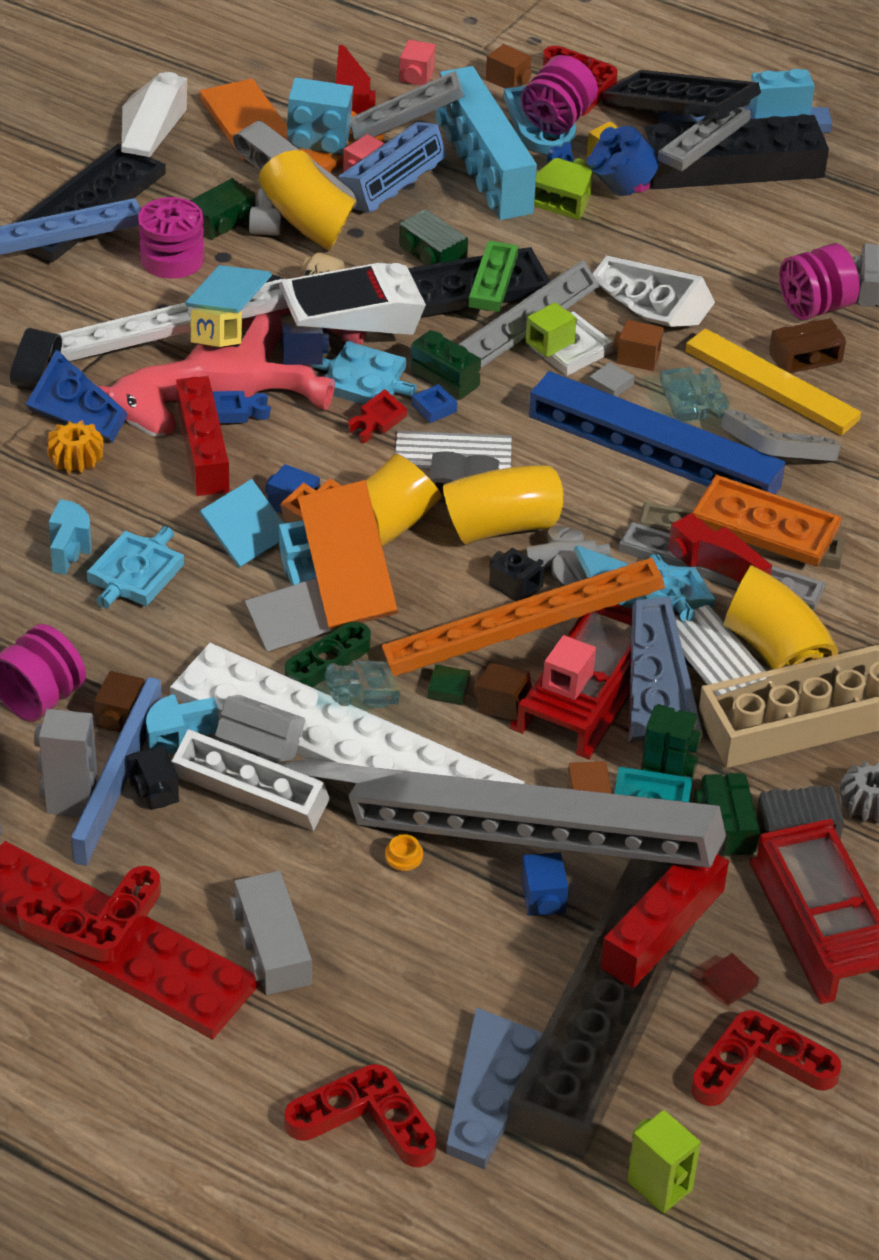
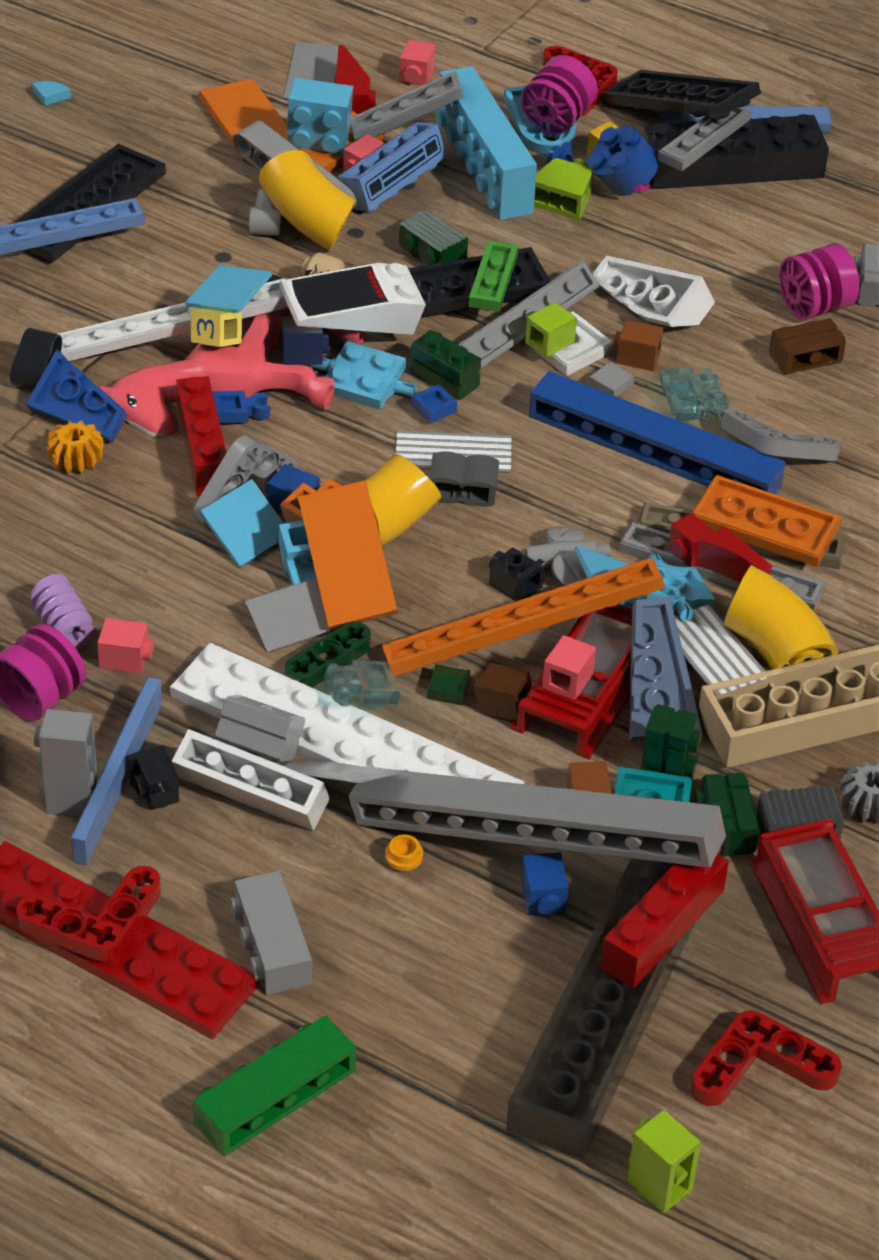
medium azure brick [49,499,92,575] -> none
medium azure plate [87,526,184,609] -> none
reddish brown brick [94,671,144,732] -> none
white wedge [121,72,187,157] -> none
dark pink wheel [138,197,205,279] -> none
medium azure brick [146,694,218,755] -> none
dark green brick [190,178,256,240] -> none
red beam [284,1064,436,1168] -> none
red plate [348,389,407,444] -> none
yellow brick [443,465,564,545] -> none
sand blue wing [446,1008,550,1169] -> none
dark orange brick [486,44,532,88] -> none
yellow tile [685,328,861,436] -> none
clear red tile [702,953,759,1006] -> none
medium azure brick [749,69,815,119] -> none
none -> lavender piece [30,574,96,650]
none -> medium azure tile [32,81,71,106]
none -> coral brick [97,618,154,674]
none -> light grey beam [193,435,298,528]
none -> green brick [193,1015,356,1157]
none -> light grey sticker [283,42,338,98]

